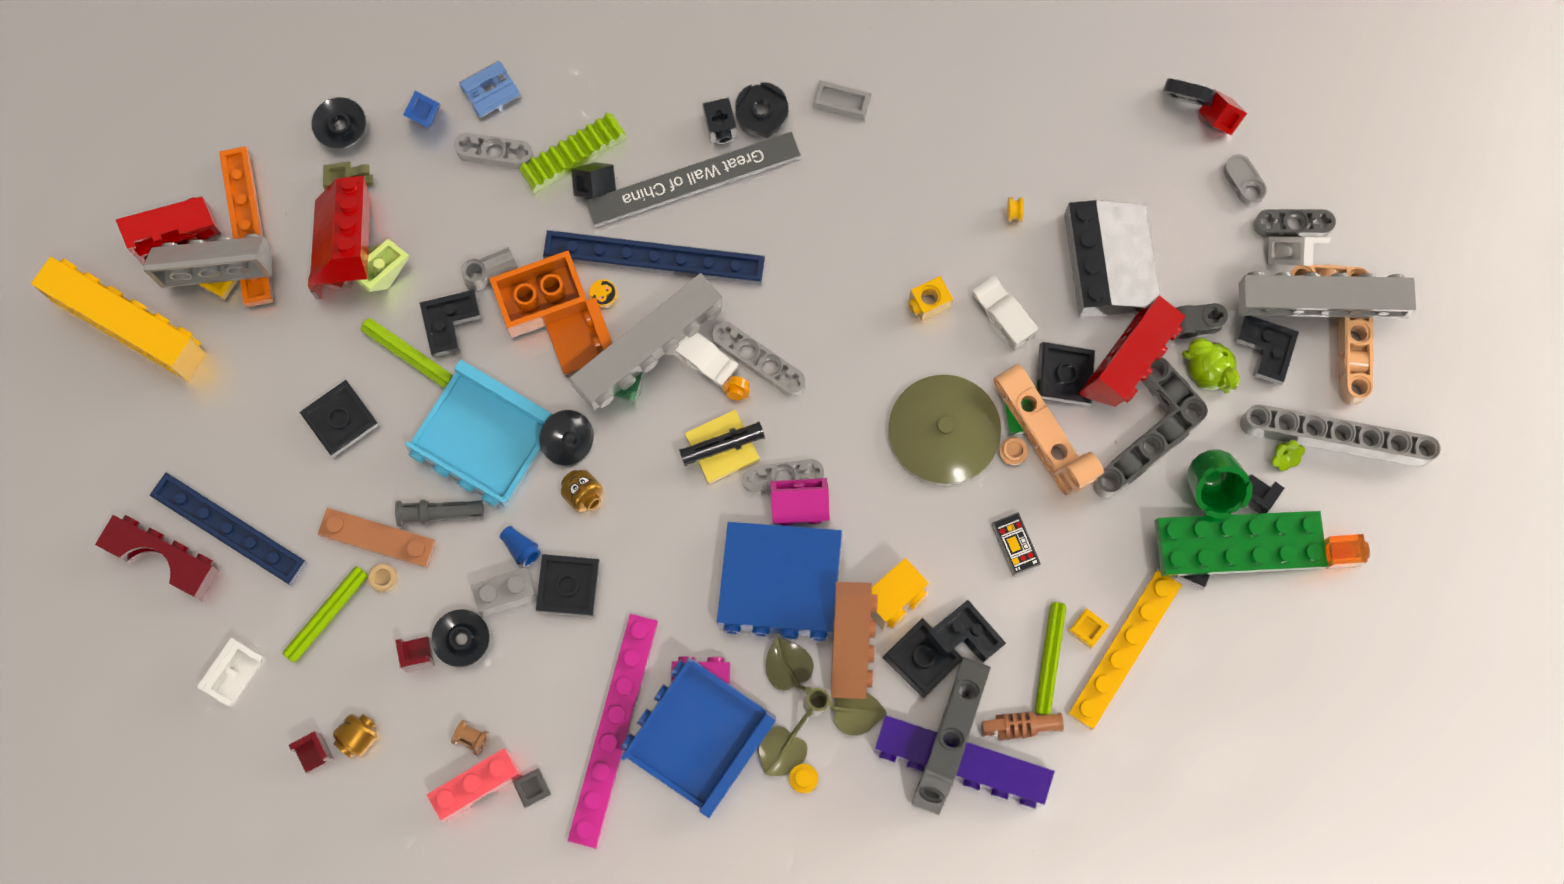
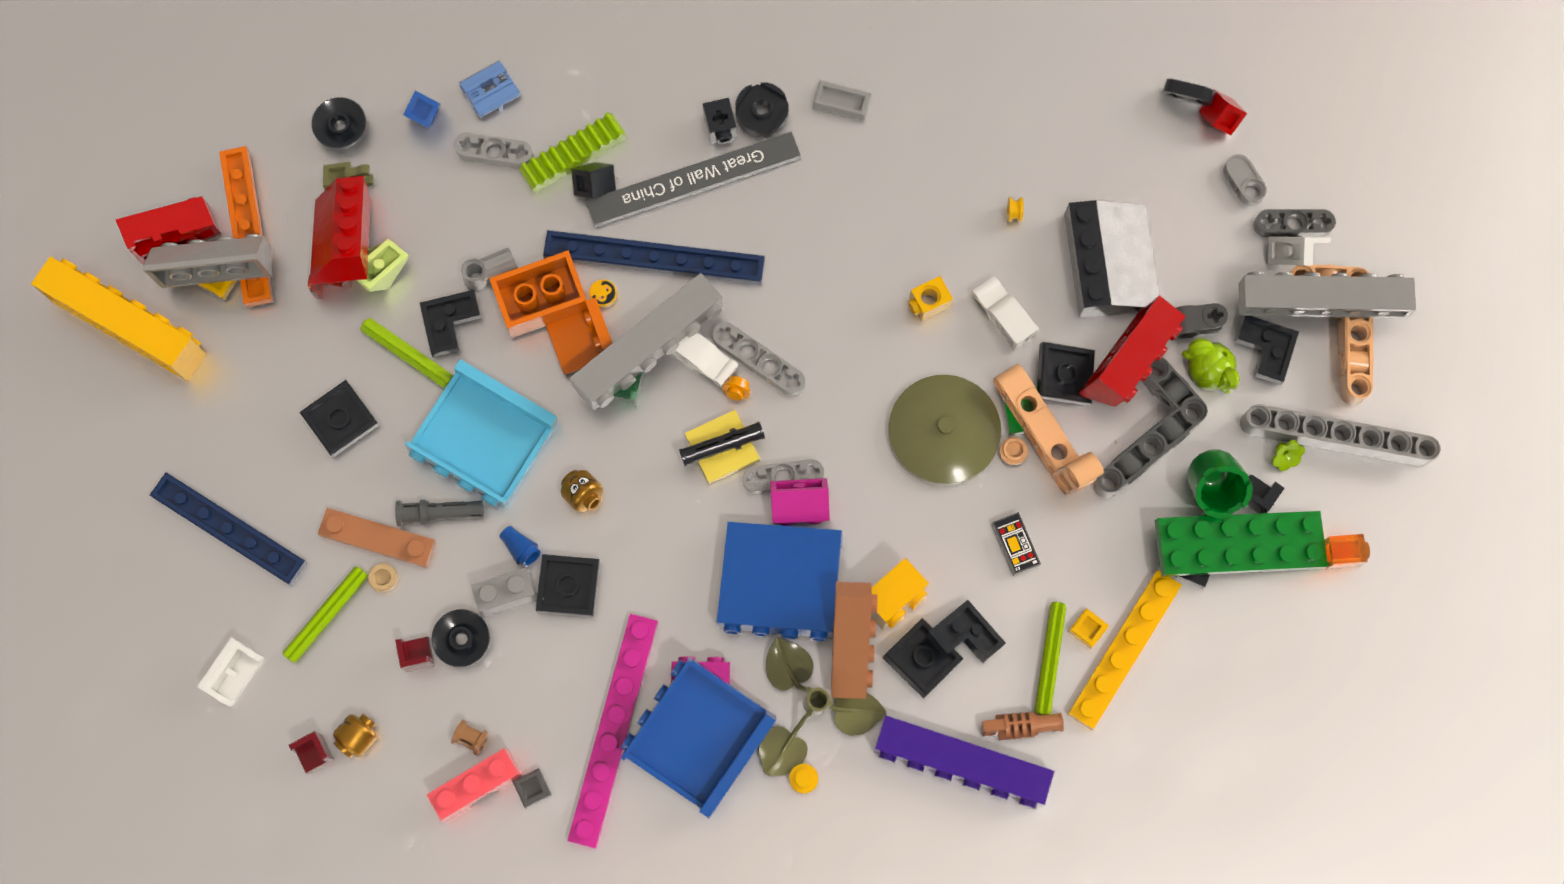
dark red arch [95,515,219,601] -> none
black dish [539,410,594,466] -> none
dark grey beam [911,657,991,815] -> none

